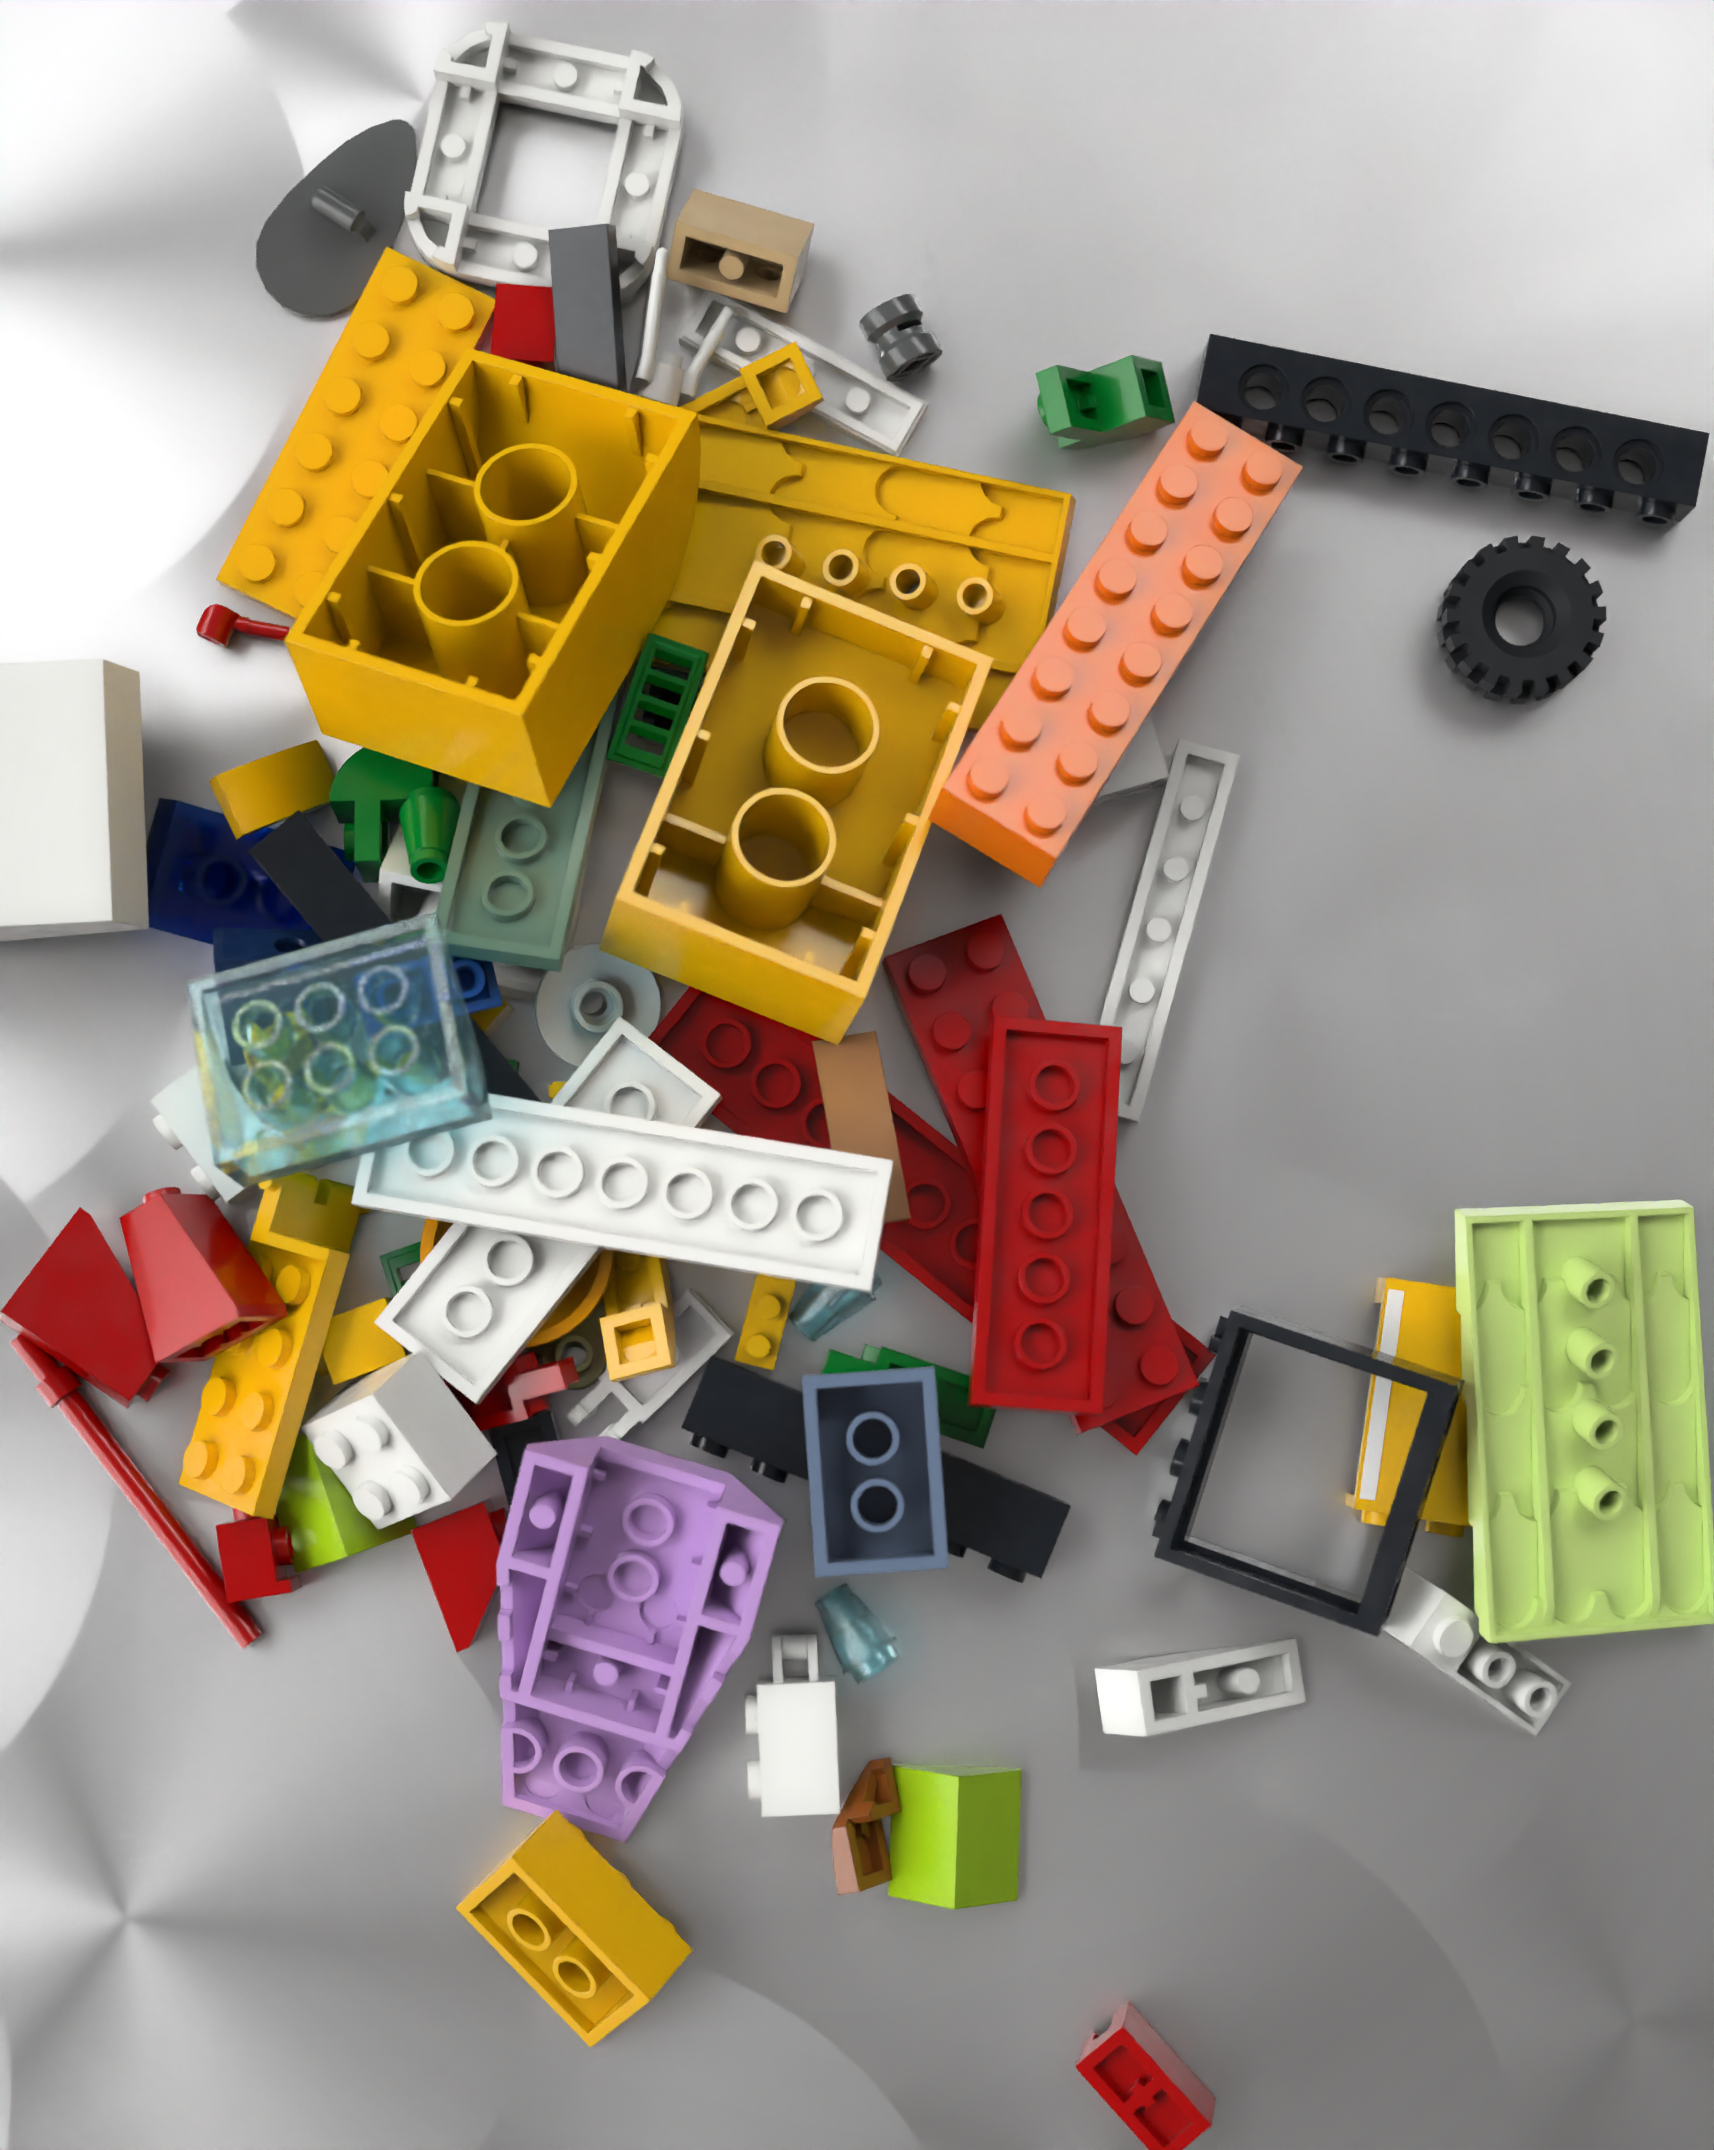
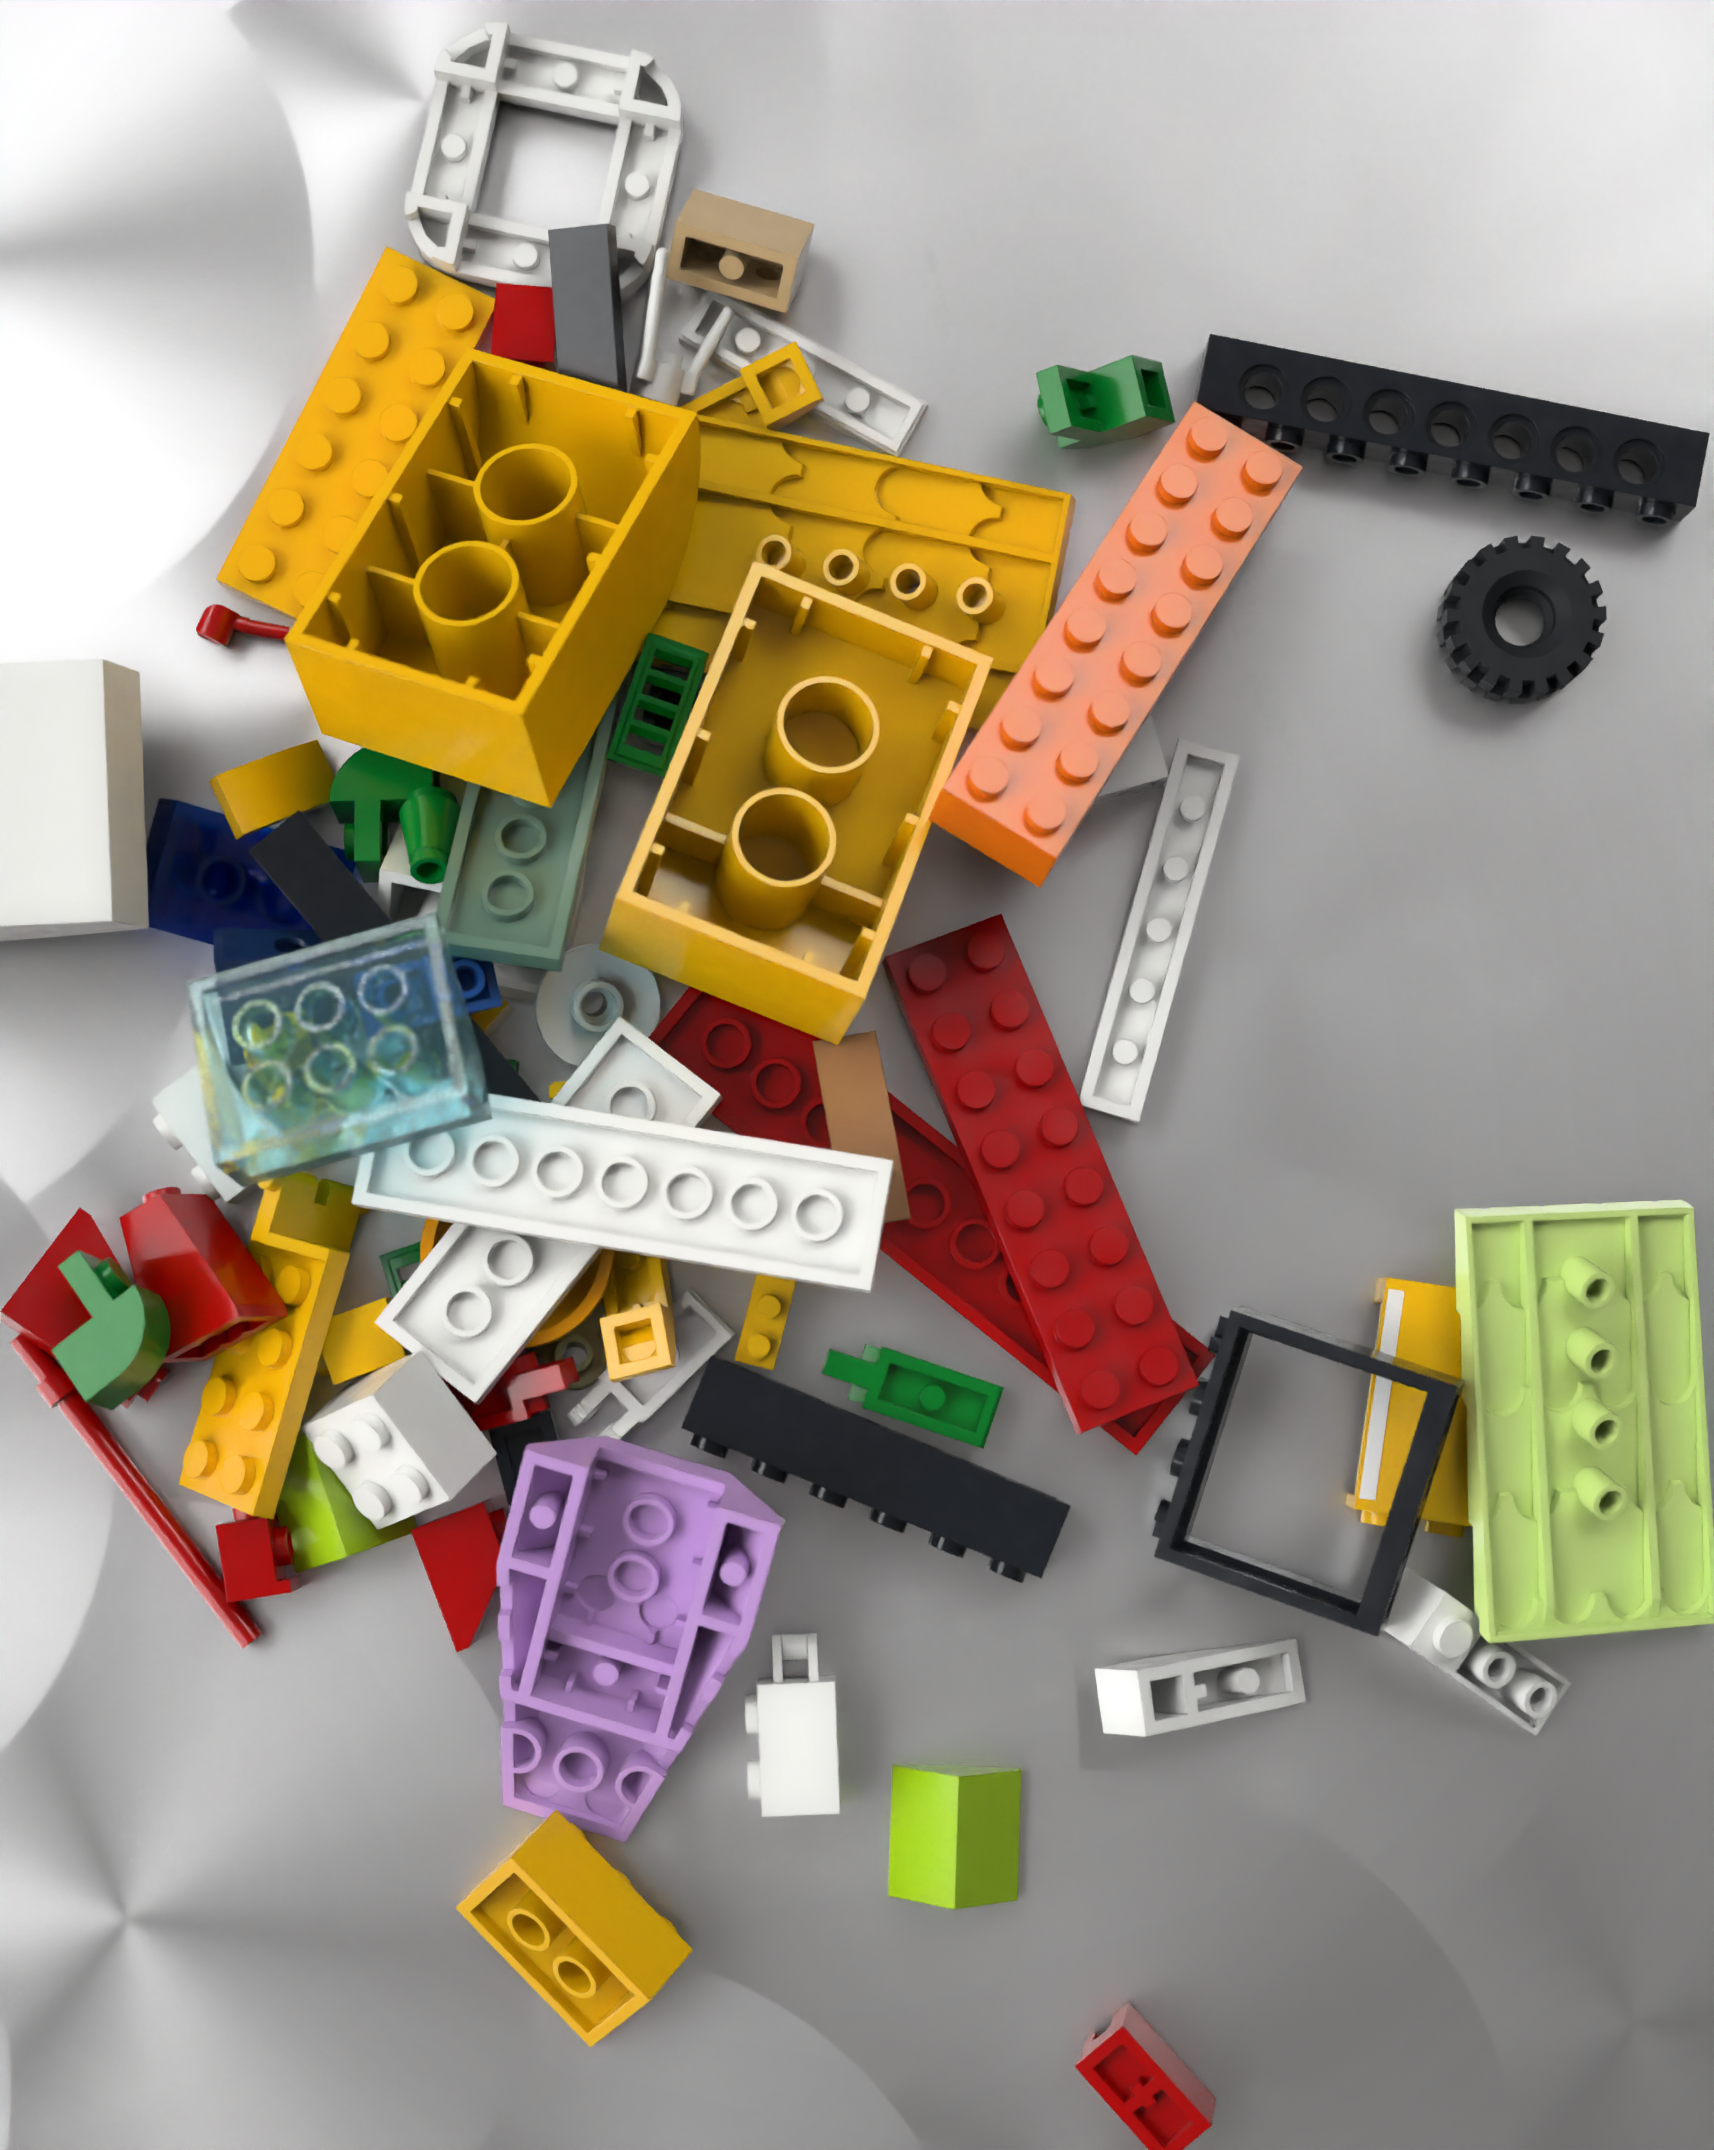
dark grey shield [256,119,418,318] -> none
clear light blue cone [788,1272,883,1342] -> none
sand blue brick [802,1366,949,1578] -> none
clear light blue cone [814,1583,901,1684] -> none
dark orange slope [832,1757,902,1895] -> none
dark grey wheel [859,294,943,382] -> none
red plate [968,1015,1122,1417] -> none
none -> brick [51,1250,170,1411]

